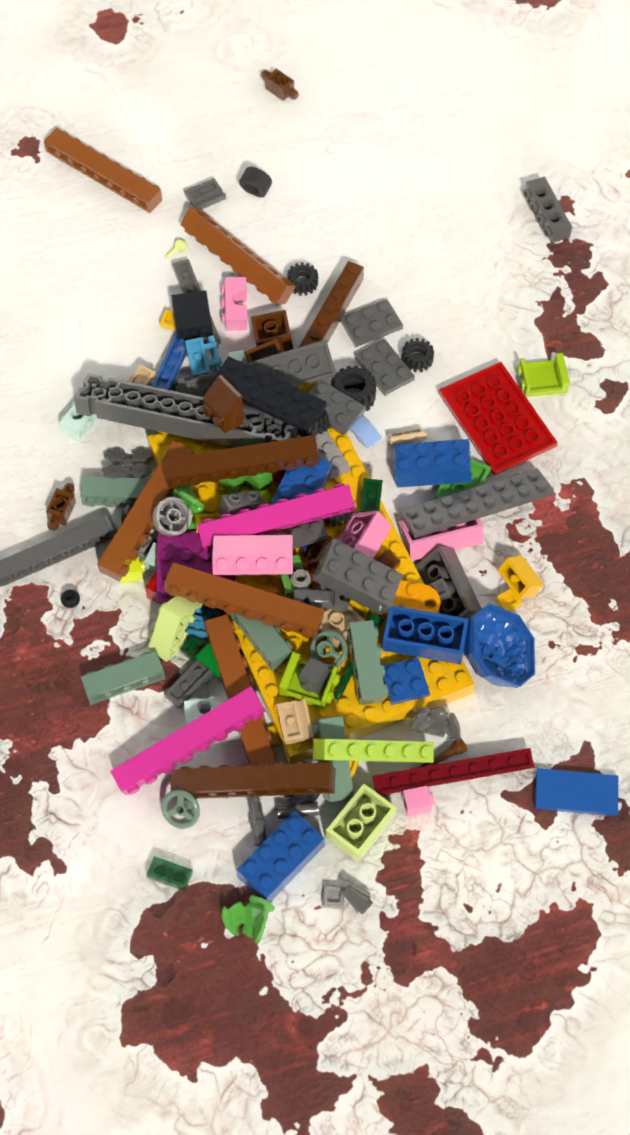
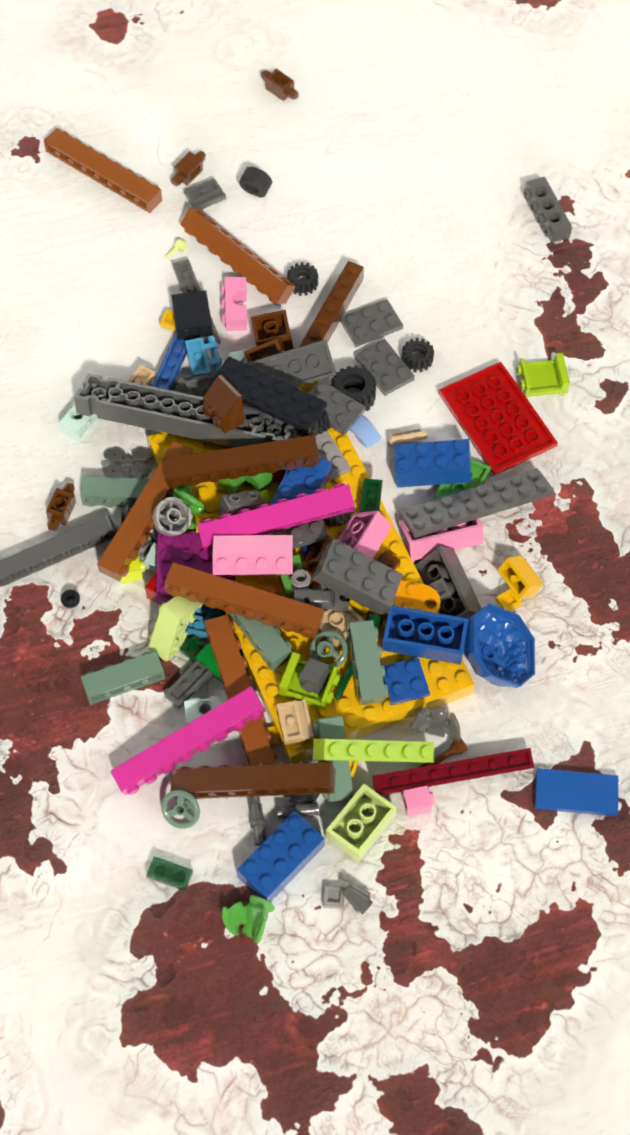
none -> reddish brown piece [171,151,206,186]

